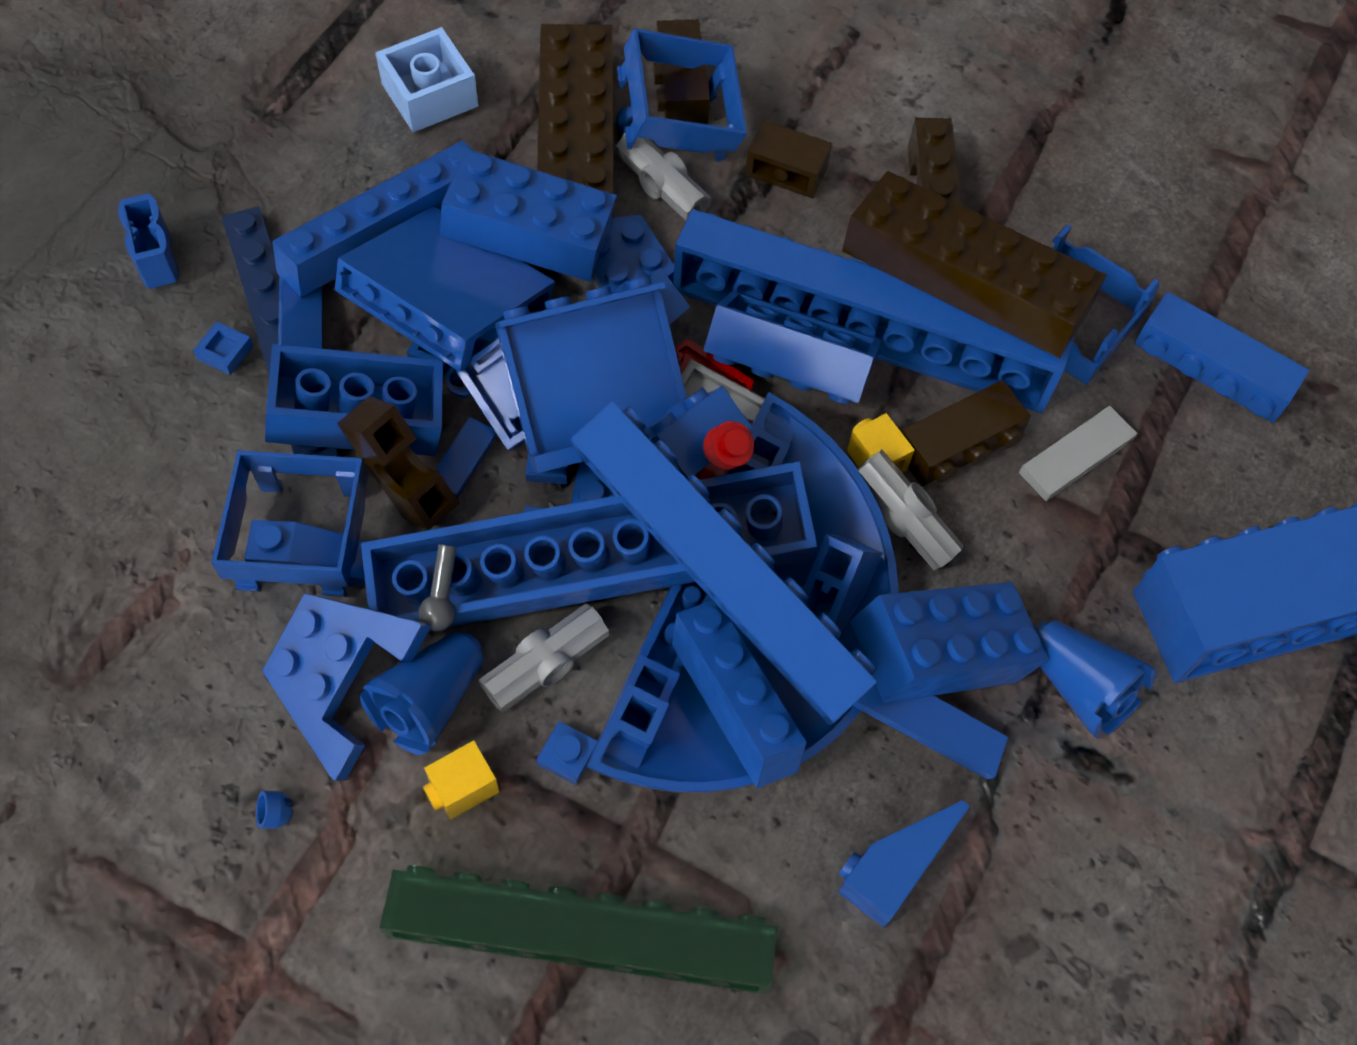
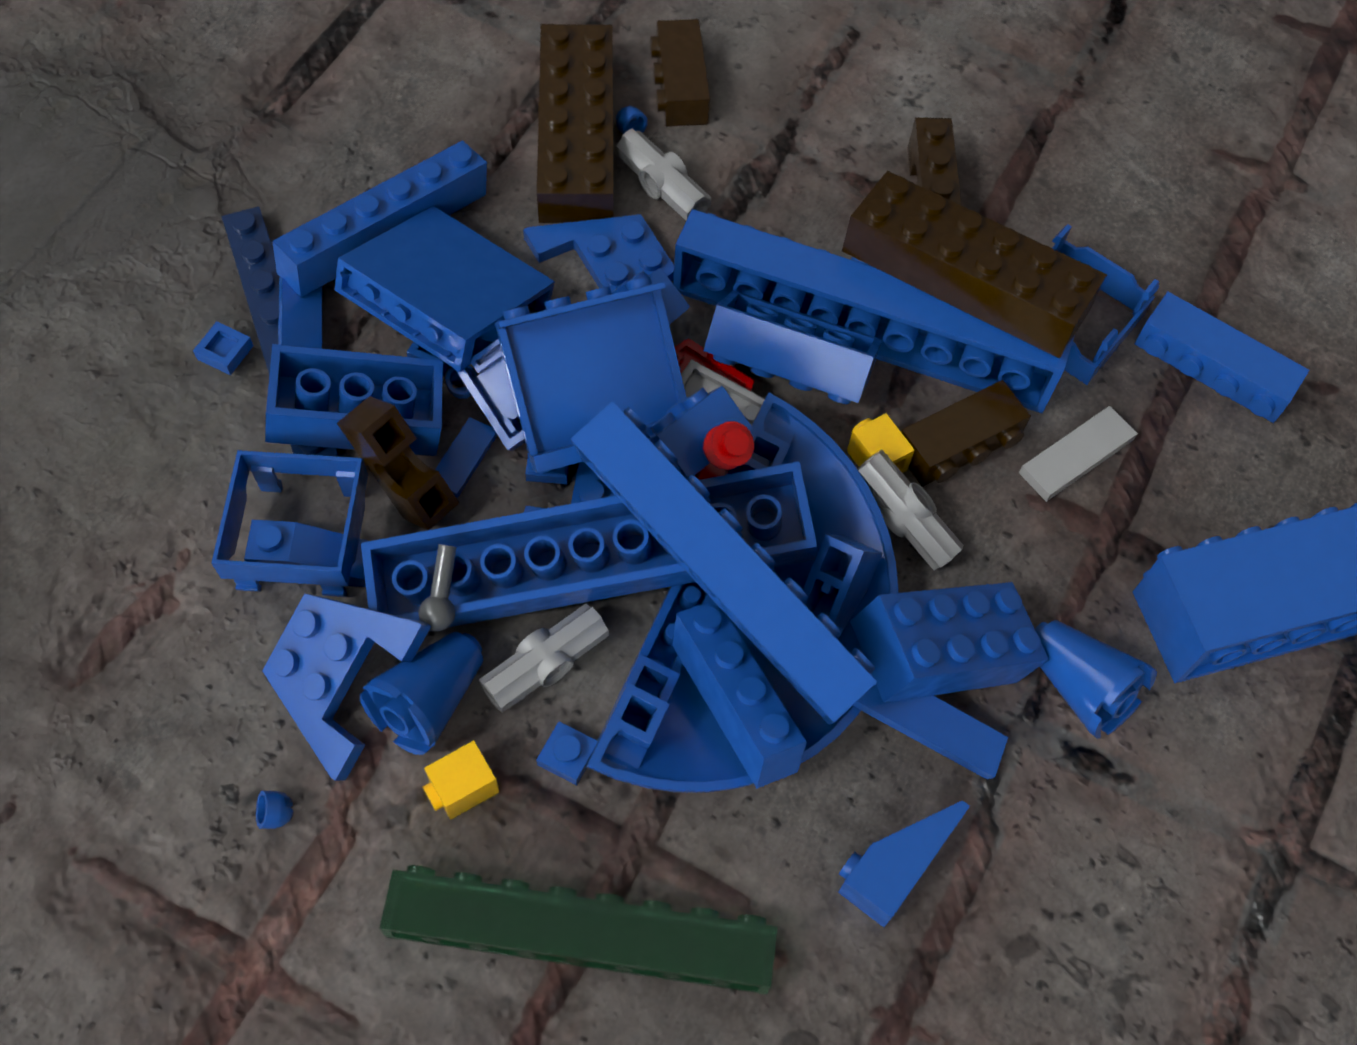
blue brick [118,193,179,289] -> none
light blue brick [375,27,478,133] -> none
blue brick [440,149,617,282] -> none
blue piece [617,28,747,162] -> none
dark brown brick [745,120,833,199] -> none

